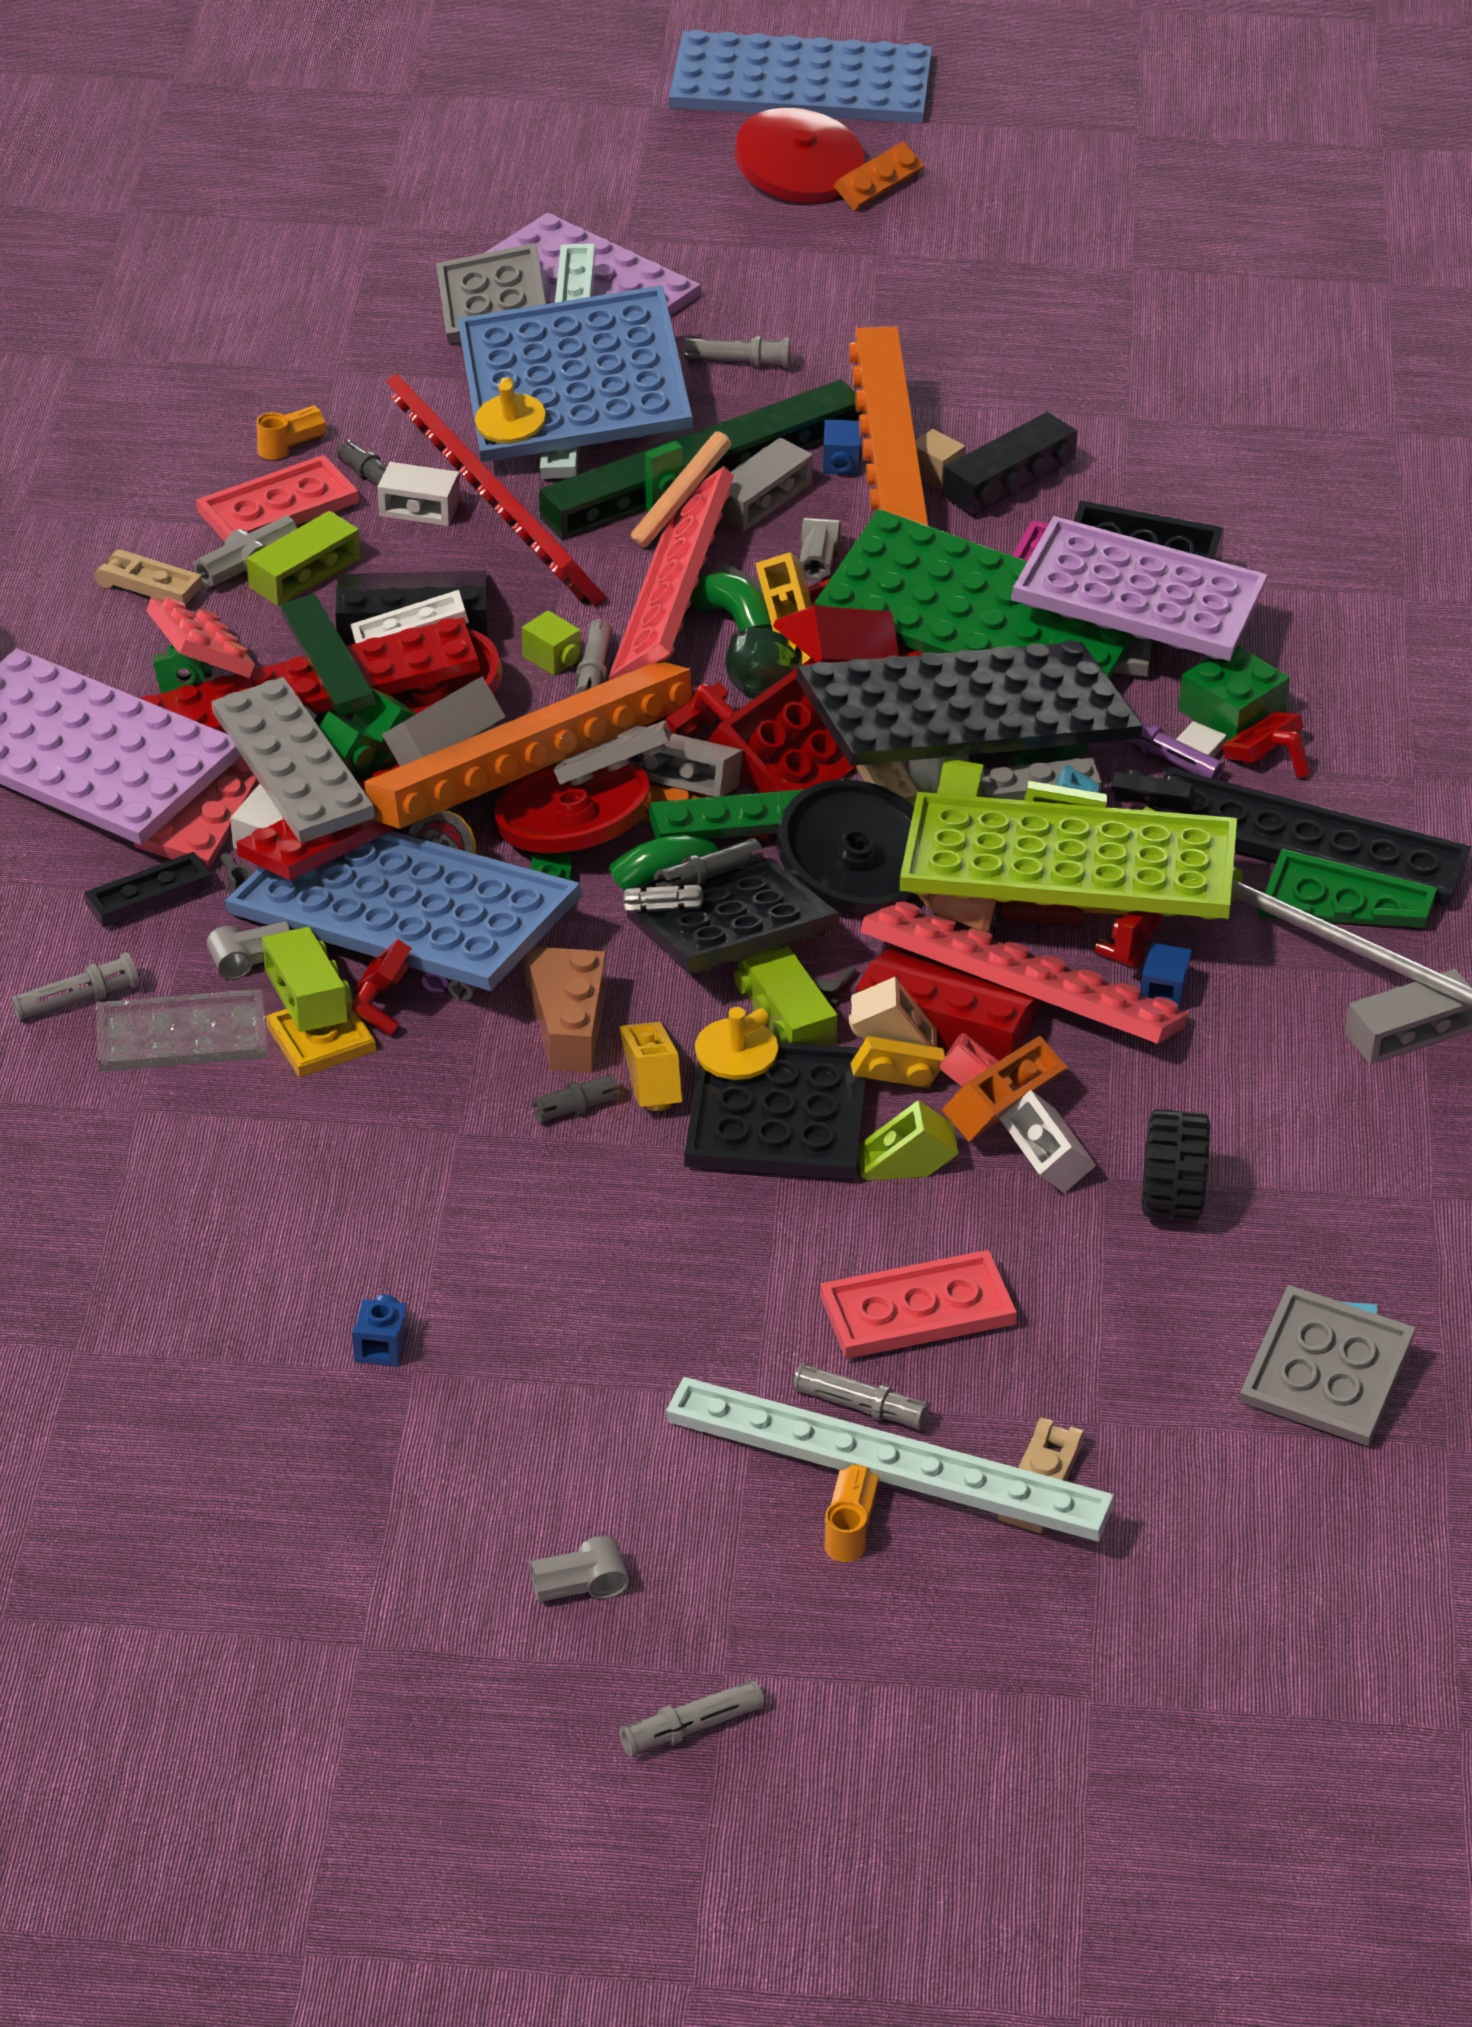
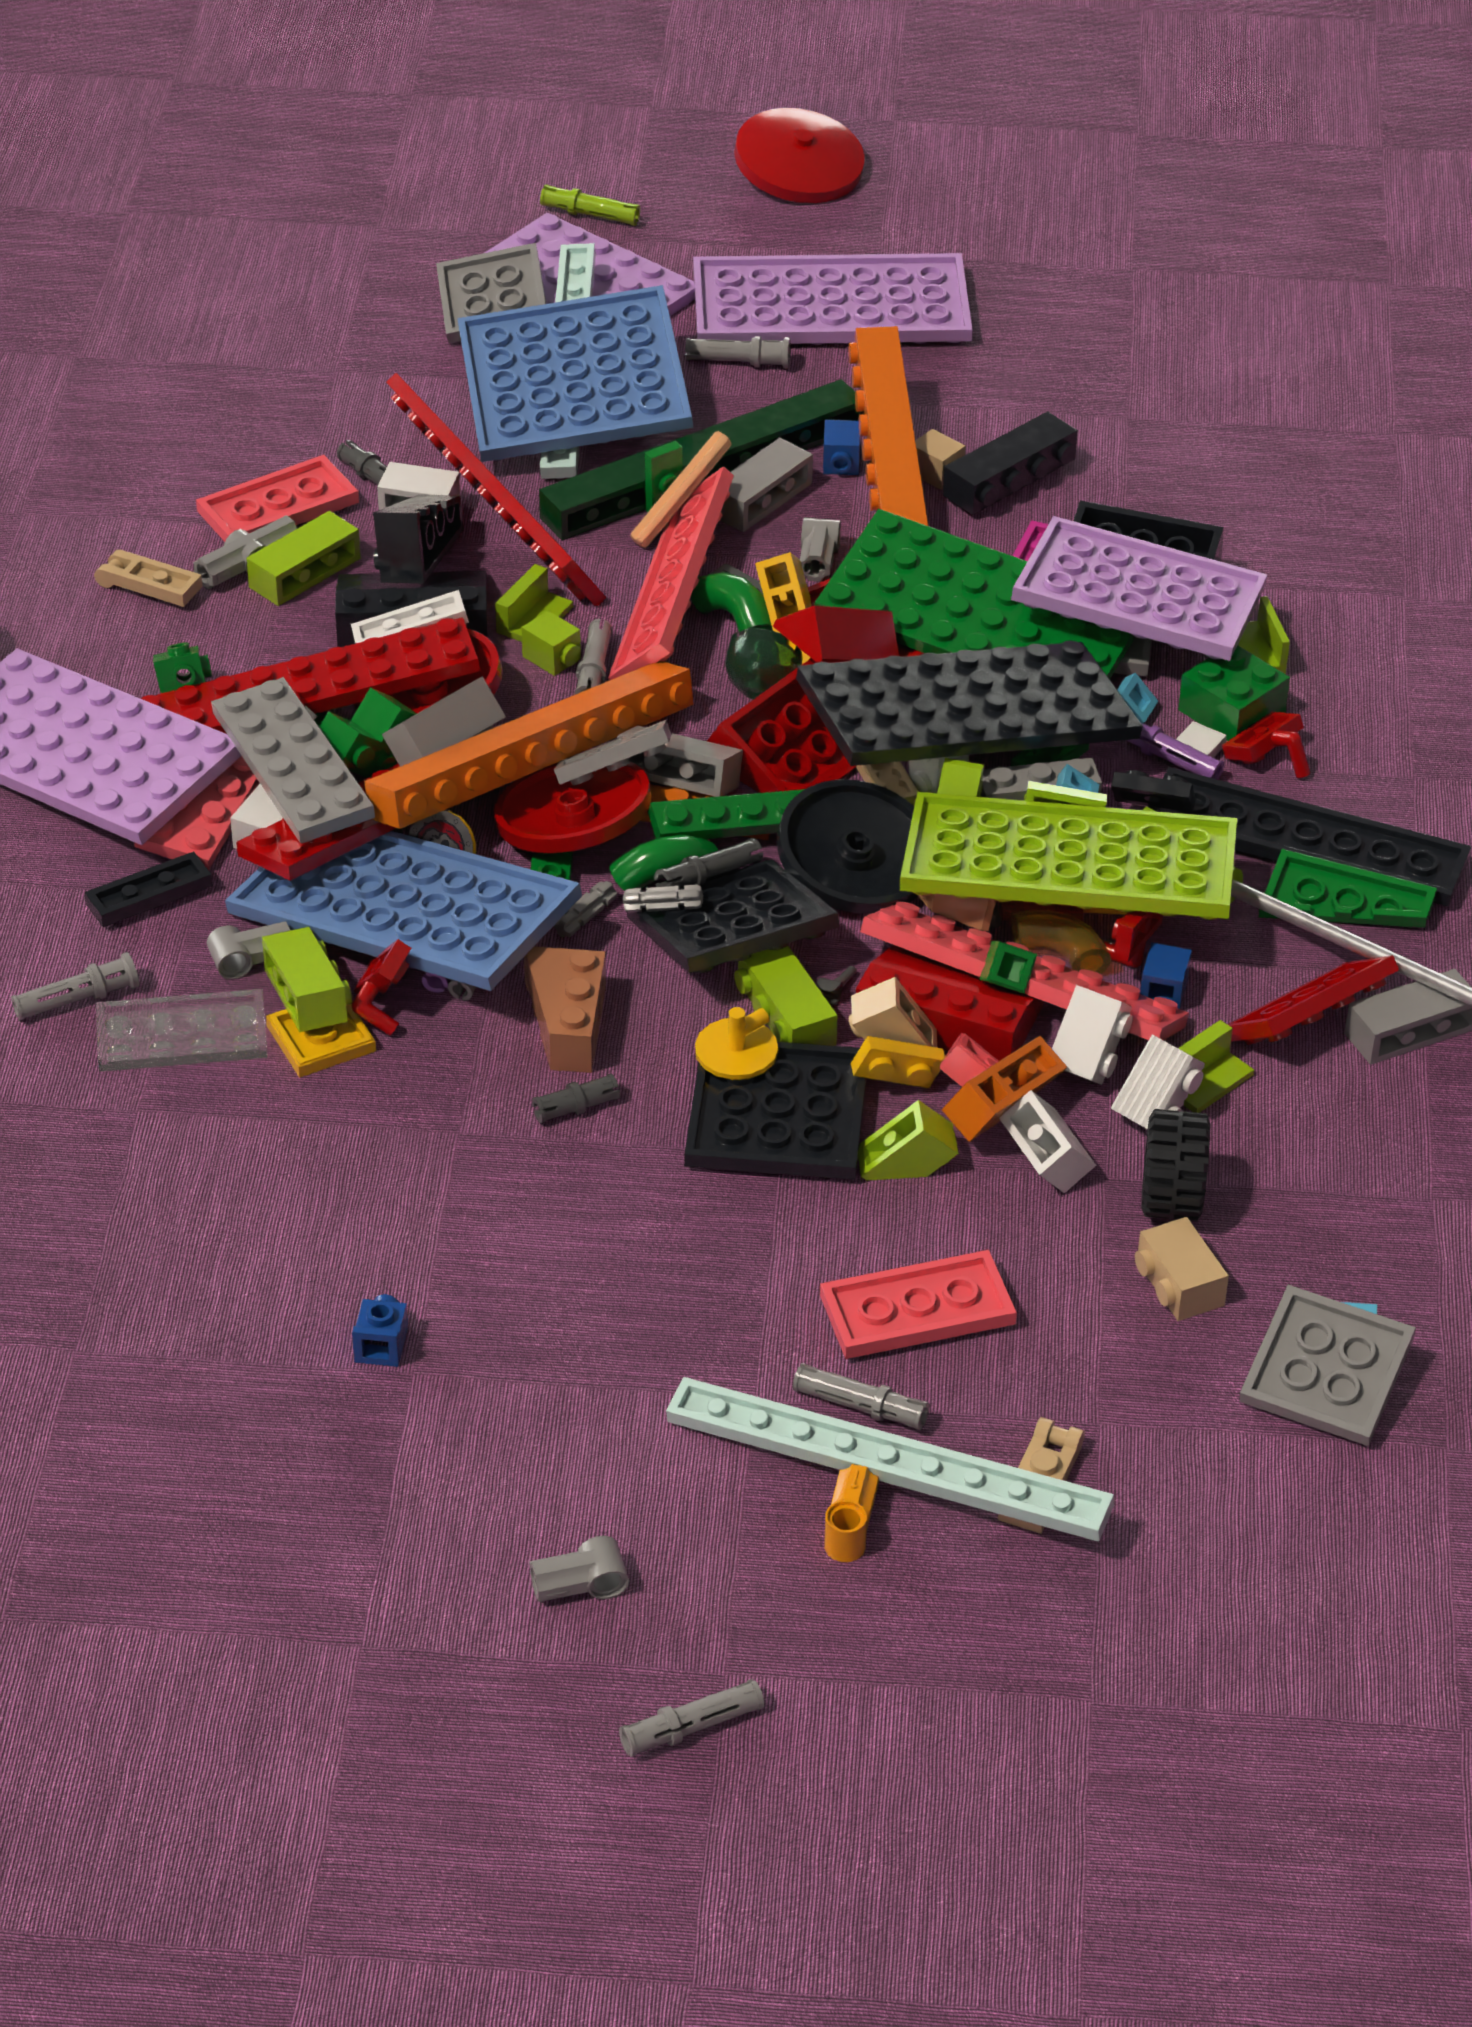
coral plate [146,596,255,678] -> none
dark grey hand [220,853,252,893] -> none
light orange piece [257,405,326,460] -> none
dark green tile [279,594,376,716] -> none
yellow shield [475,378,546,444] -> none
yellow slope [619,1021,682,1111] -> none
red plate [666,682,735,738] -> none
medium blue plate [669,30,932,124] -> none
orange plate [833,141,924,211] -> none
none -> black wedge [373,495,464,584]
none -> lime panel [495,564,574,642]
none -> lime pin [540,184,641,226]
none -> light grey axle [554,881,617,937]
none -> lavender plate [693,253,972,345]
none -> green slope [980,941,1037,994]
none -> clear yellow cylinder [1010,909,1111,974]
none -> white brick [1052,985,1133,1085]
none -> white brick [1111,1034,1205,1129]
none -> medium azure plate [1117,672,1158,723]
none -> tan brick [1135,1217,1229,1321]
none -> lime panel [1178,1020,1254,1113]
none -> red plate [1228,955,1399,1045]
none -> lime panel [1238,596,1290,674]

